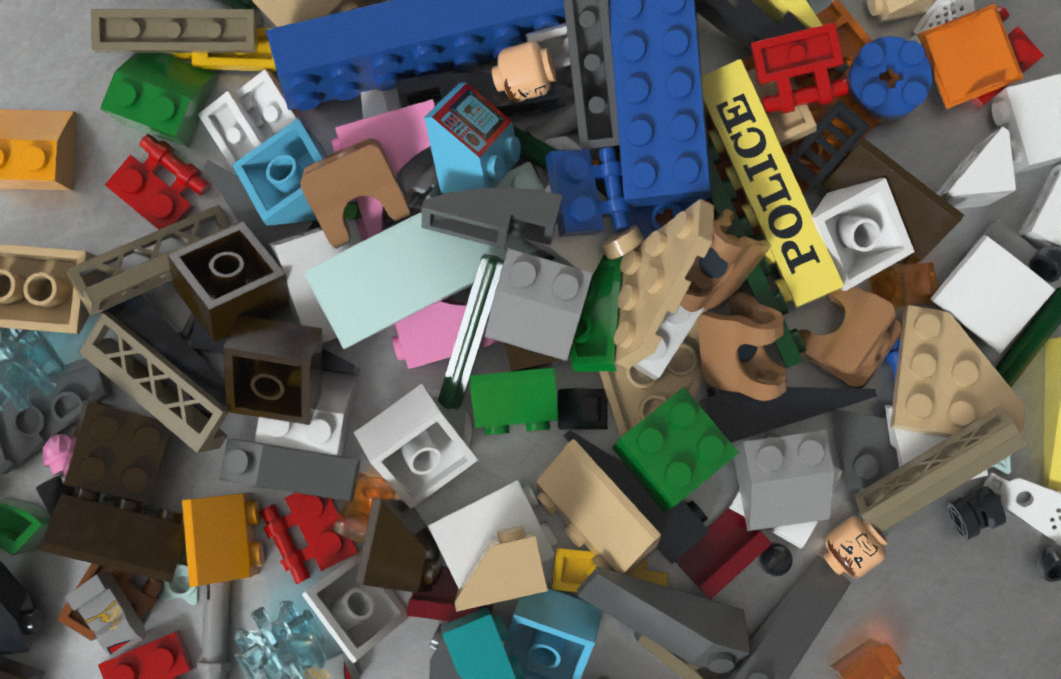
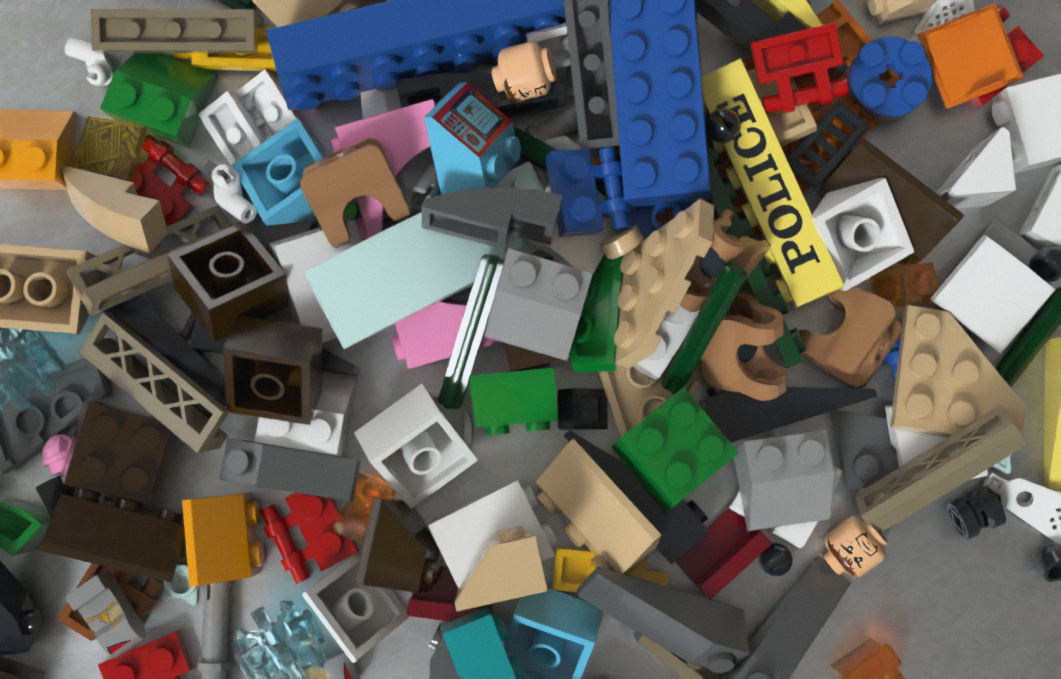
none -> tan slope [61,166,168,253]
none -> white arm [65,36,114,86]
none -> clear yellow piece [72,116,147,182]
none -> white arm [211,164,257,223]
none -> dark green axle [661,261,748,394]
none -> black hinge [707,108,741,144]

